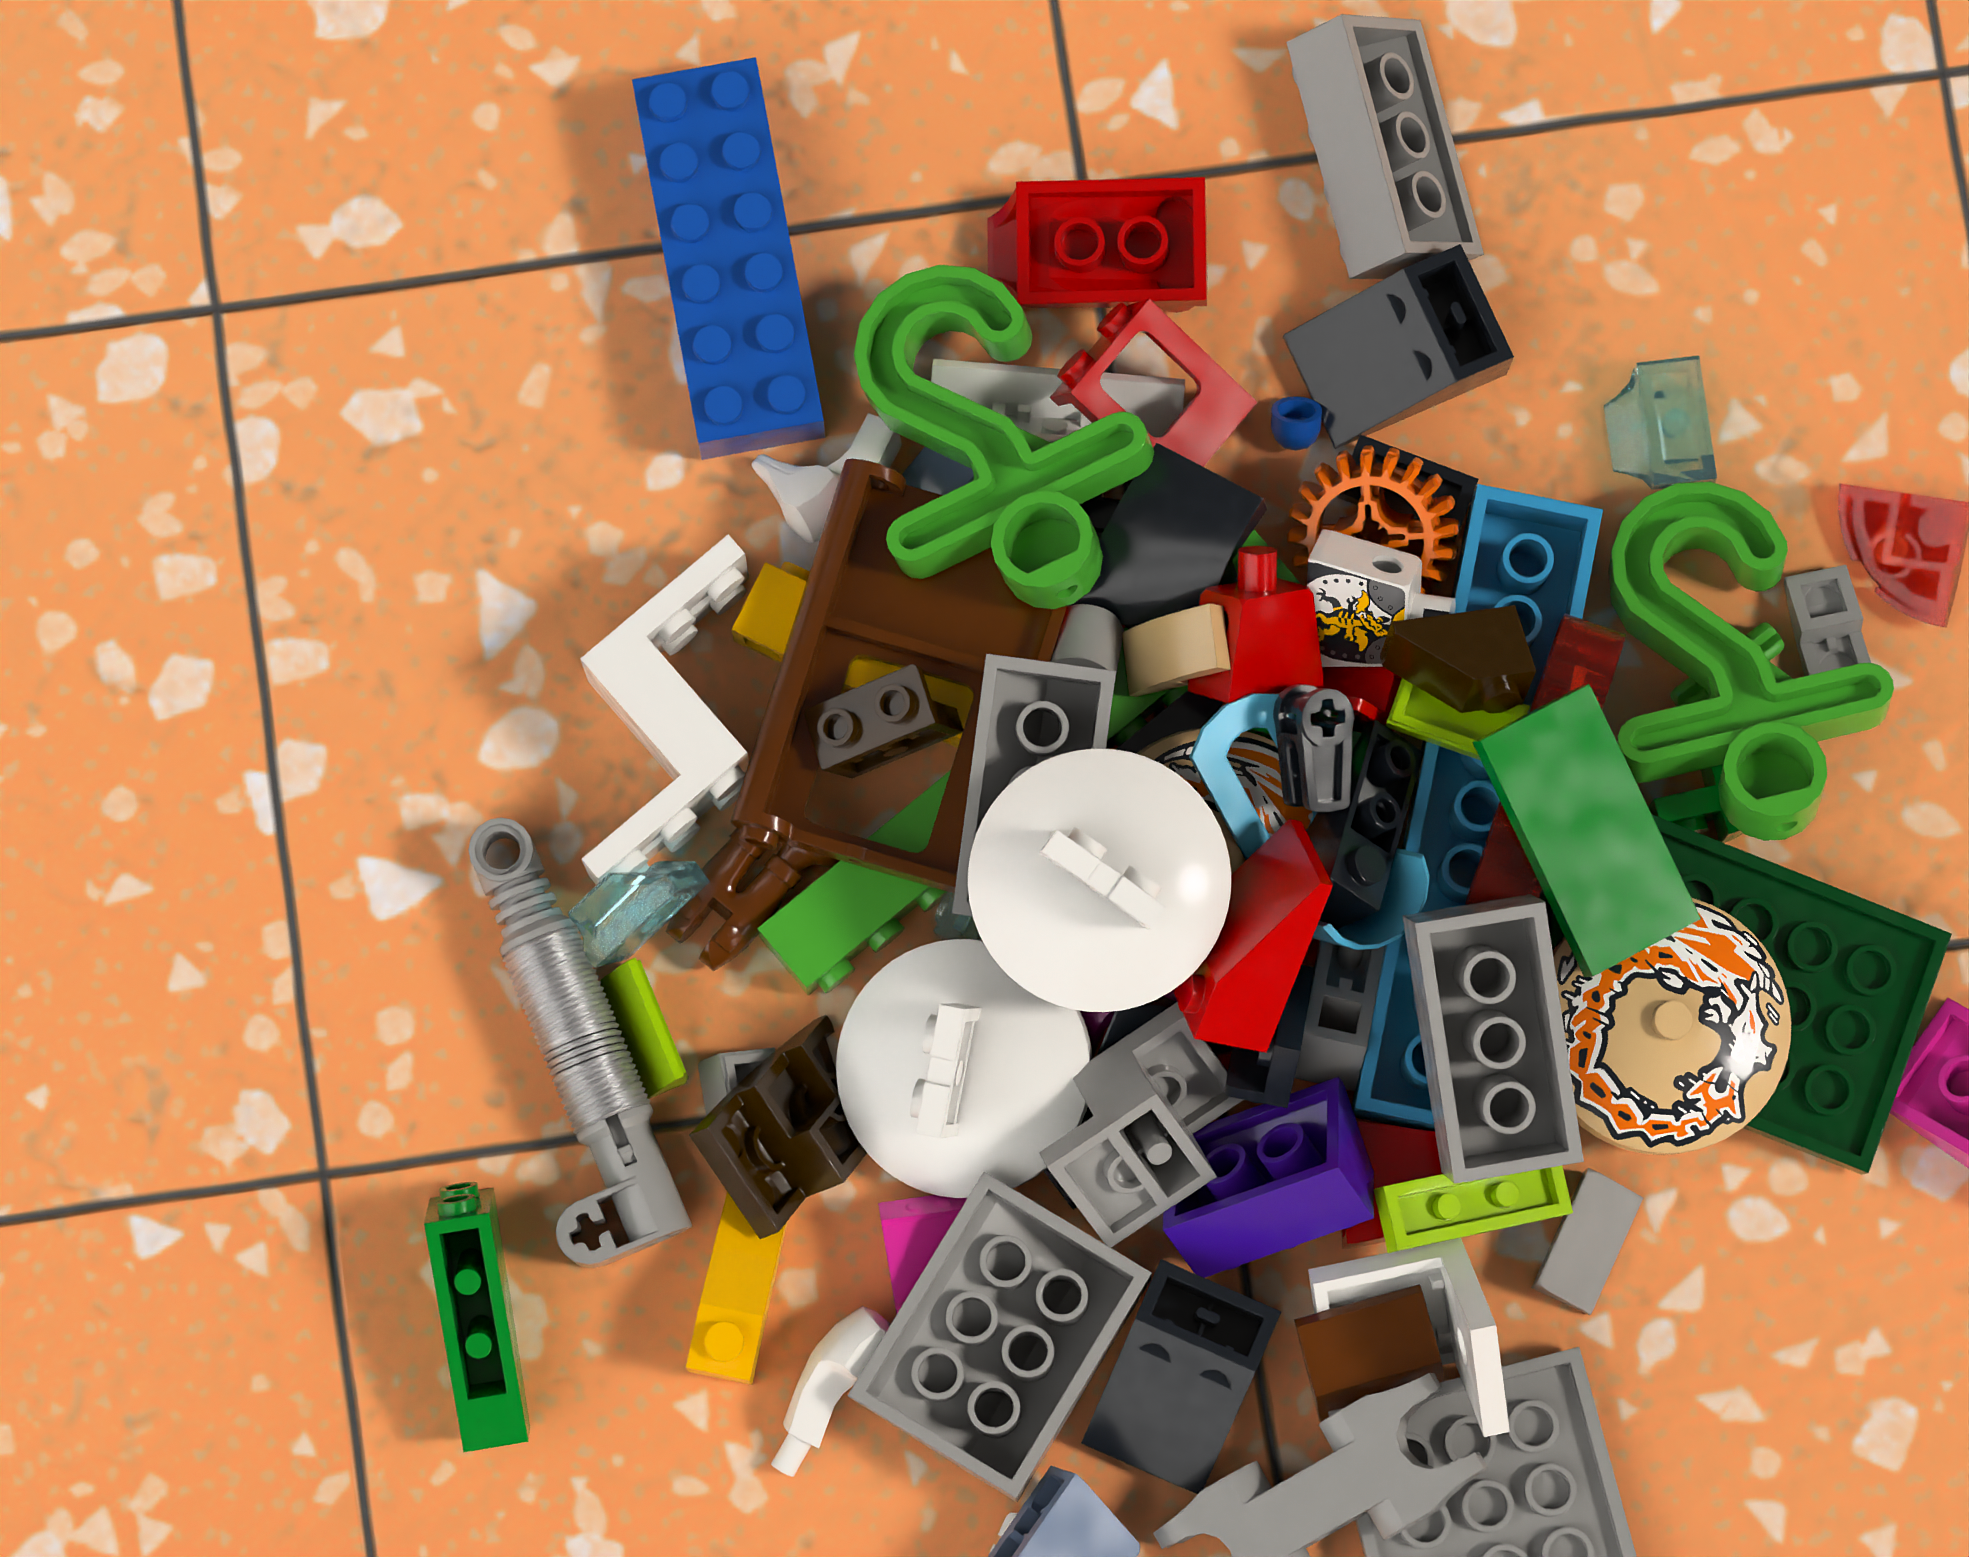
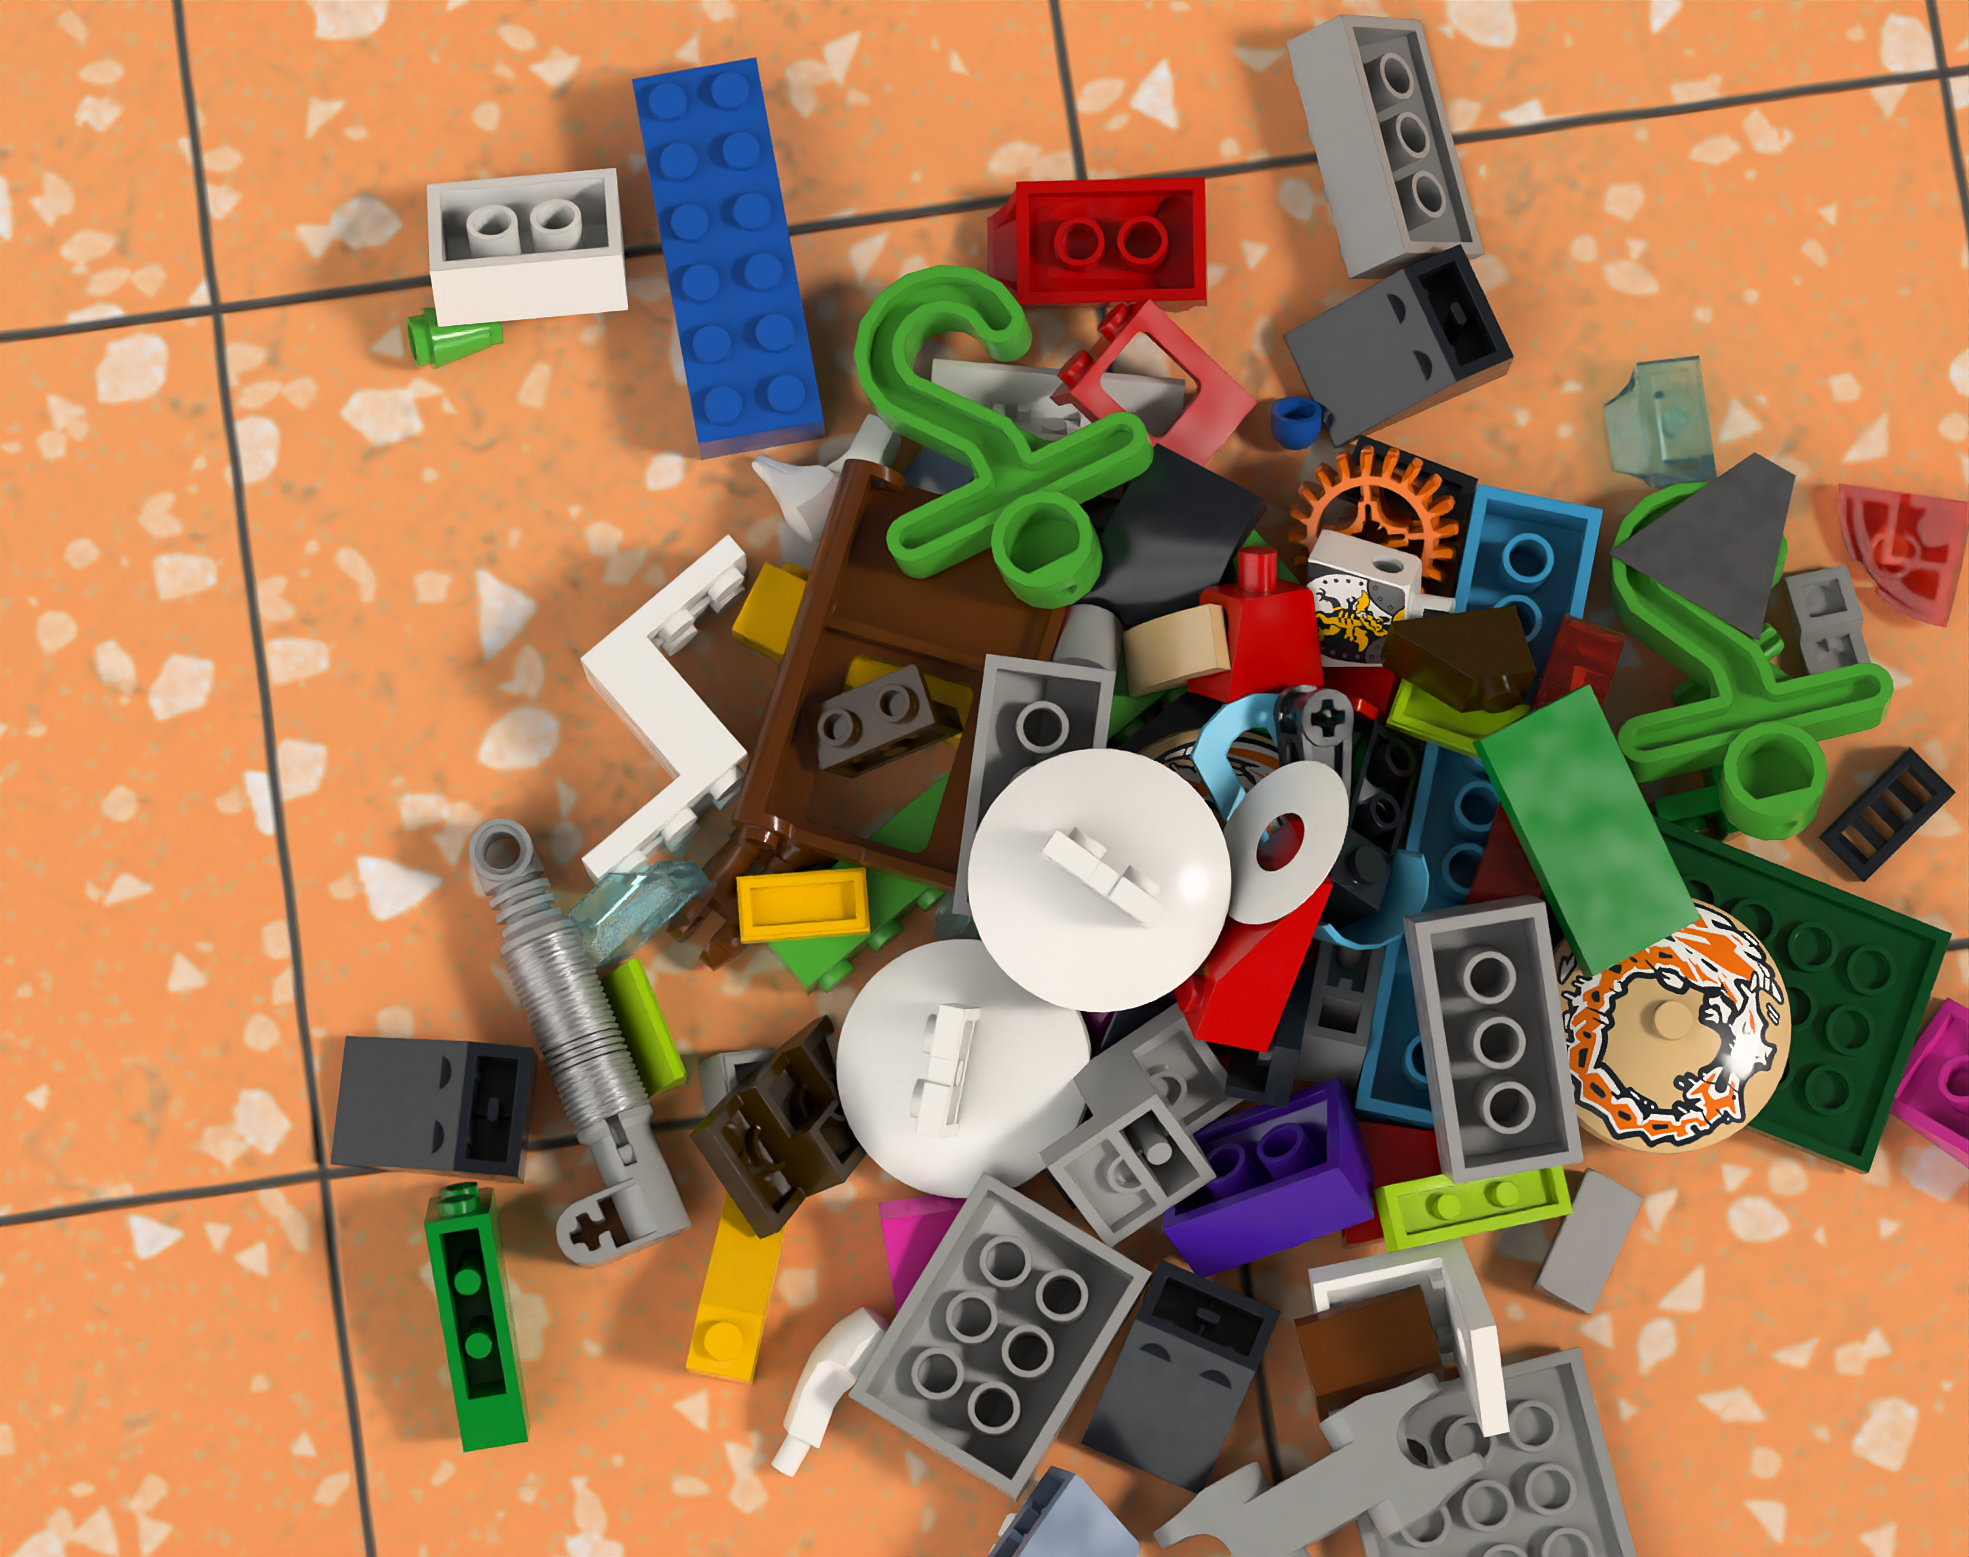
none -> black slope [330,1036,538,1184]
none -> bright green cone [406,308,503,370]
none -> white brick [427,168,628,327]
none -> yellow tile [736,867,871,944]
none -> white sticker [1222,761,1349,924]
none -> flat silver sticker [1609,452,1796,641]
none -> black slope [1819,746,1956,882]

